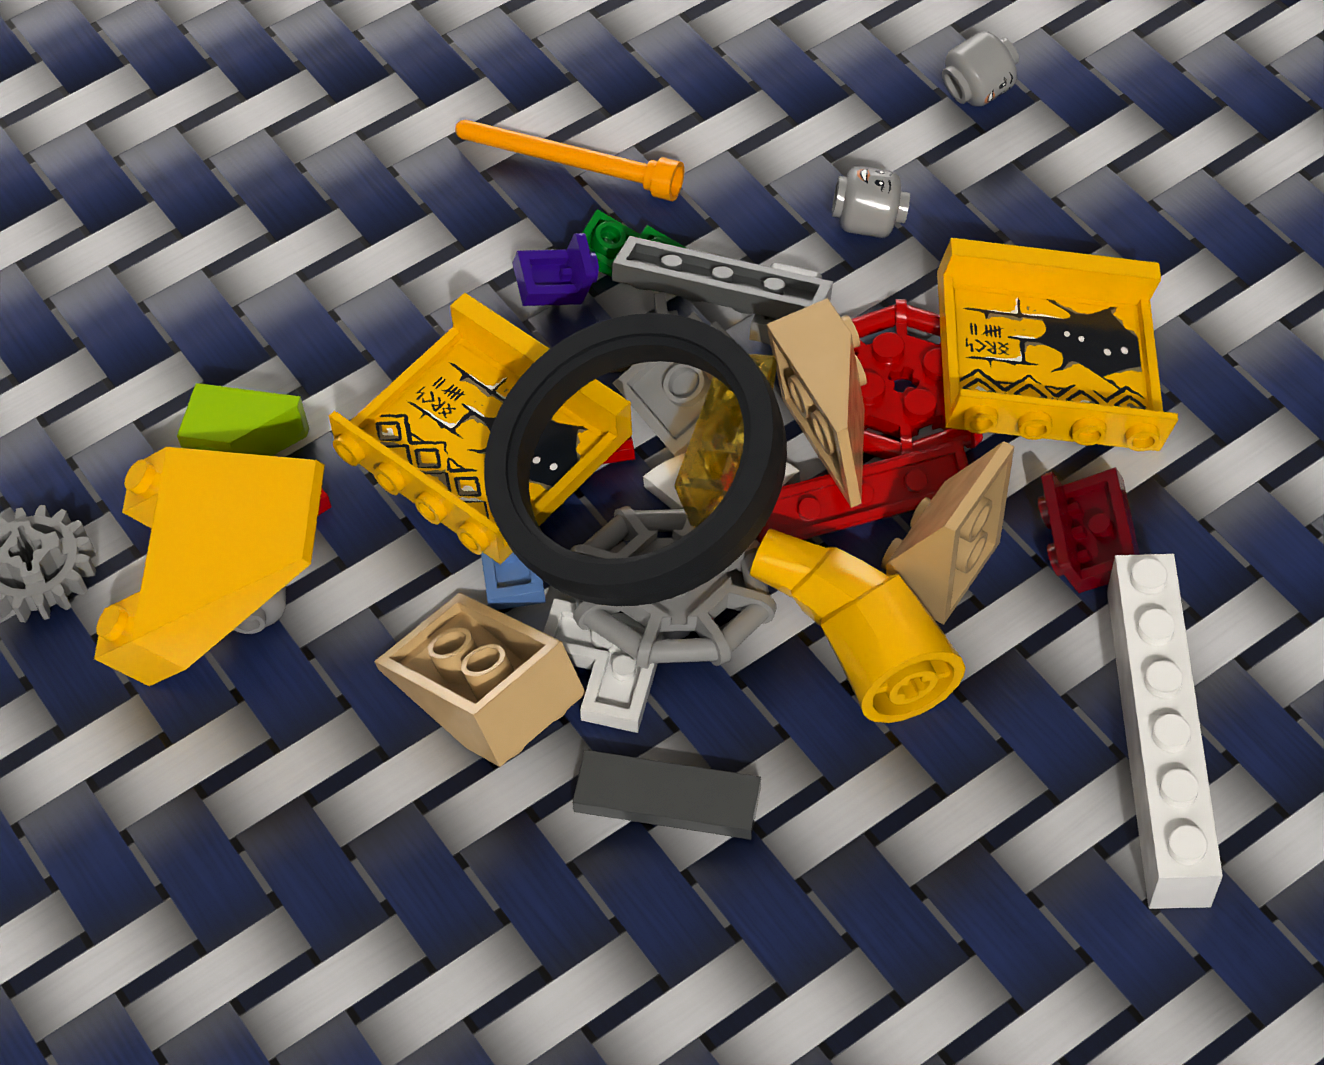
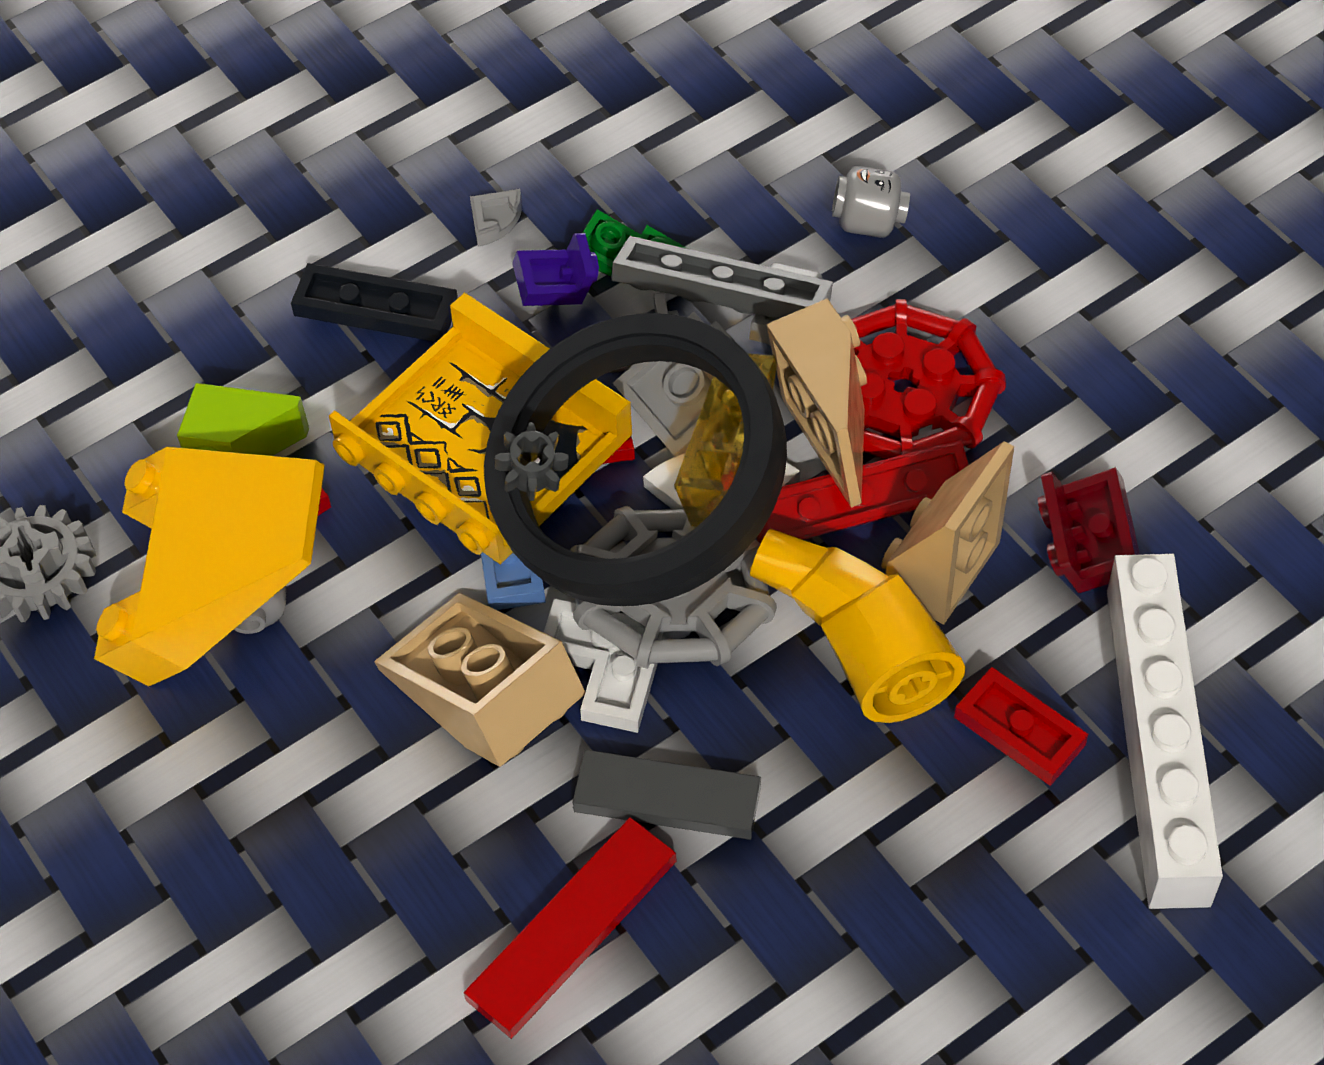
light orange piece [455,120,684,202] -> none
yellow panel [937,238,1178,451] -> none
light grey head [942,31,1019,106] -> none
none -> black plate [291,263,458,342]
none -> red tile [463,817,677,1039]
none -> light grey tile [470,189,522,246]
none -> dark grey gear [495,423,569,501]
none -> red plate [954,667,1088,786]

